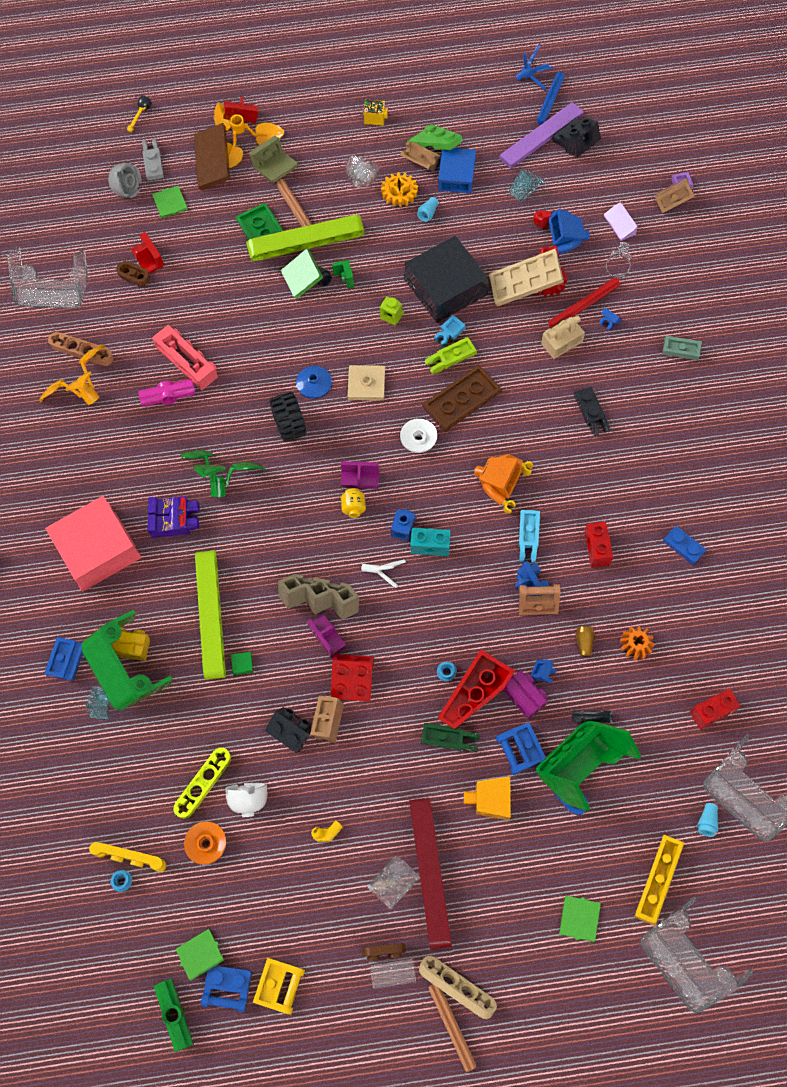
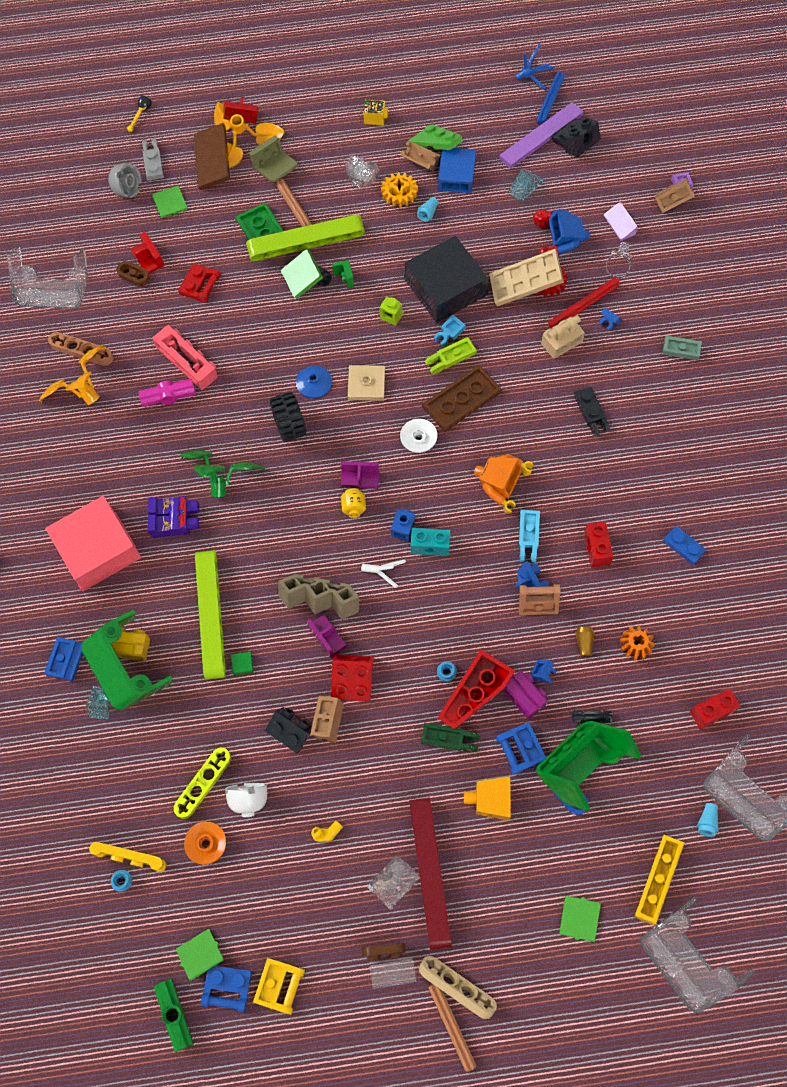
none -> red plate [178,263,222,303]

